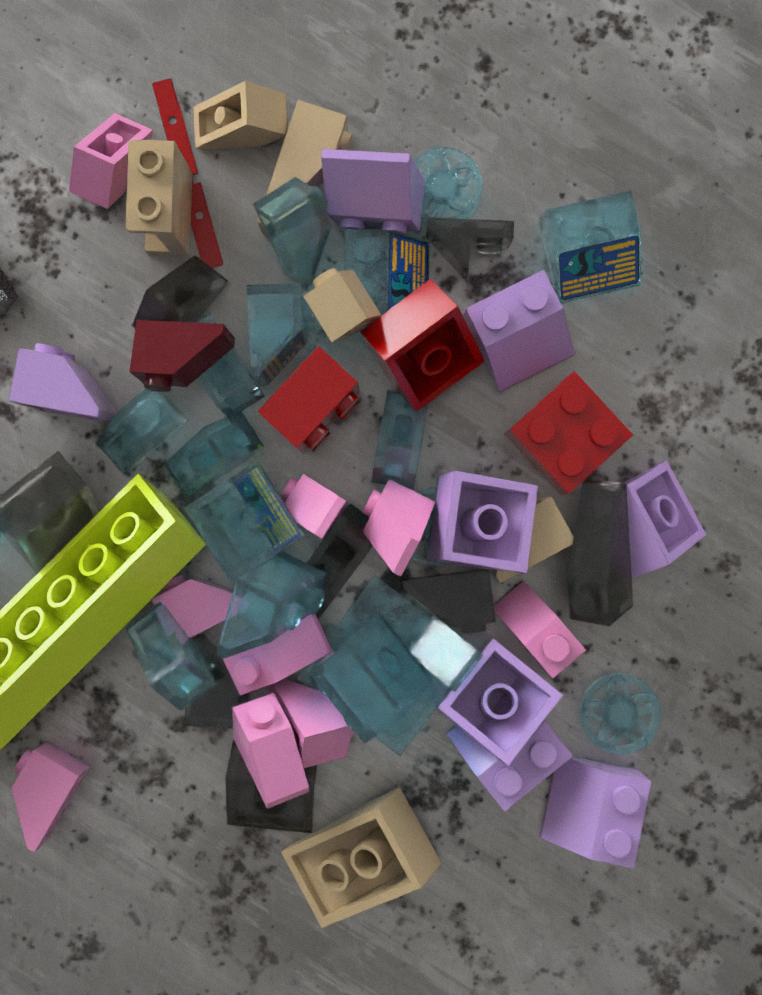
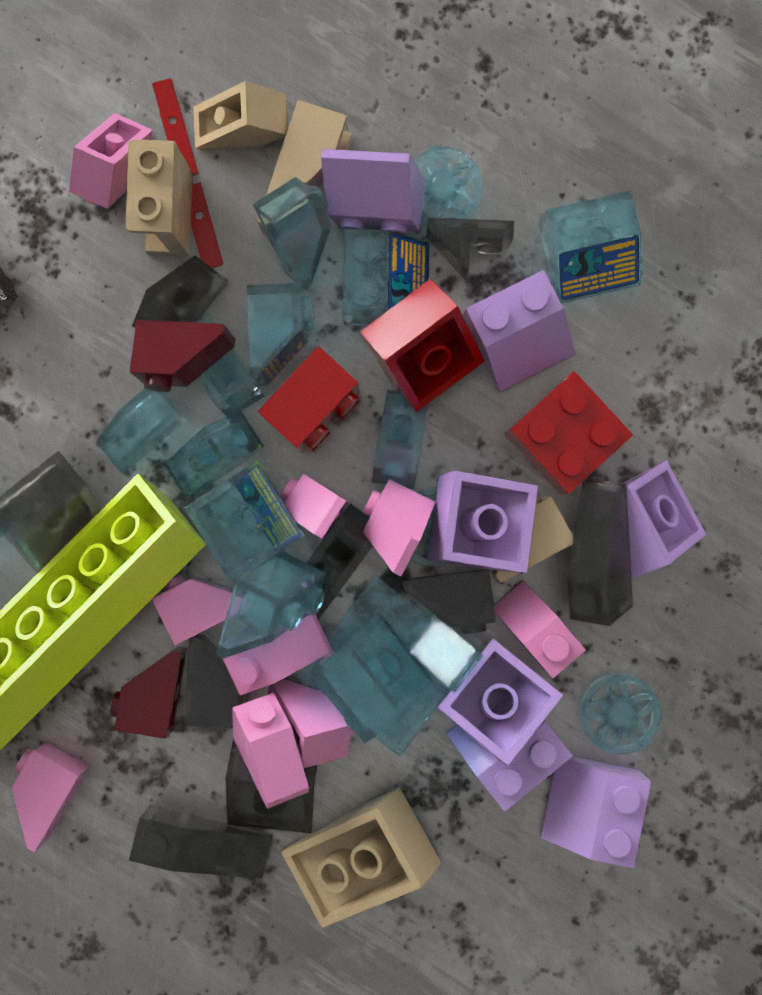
lavender slope [9,343,120,425] -> none
clear light blue slope [126,601,217,711] -> none
tan brick [303,268,381,342] -> none
none -> dark red slope [110,646,188,739]
none -> clear smoke slope [129,804,273,879]

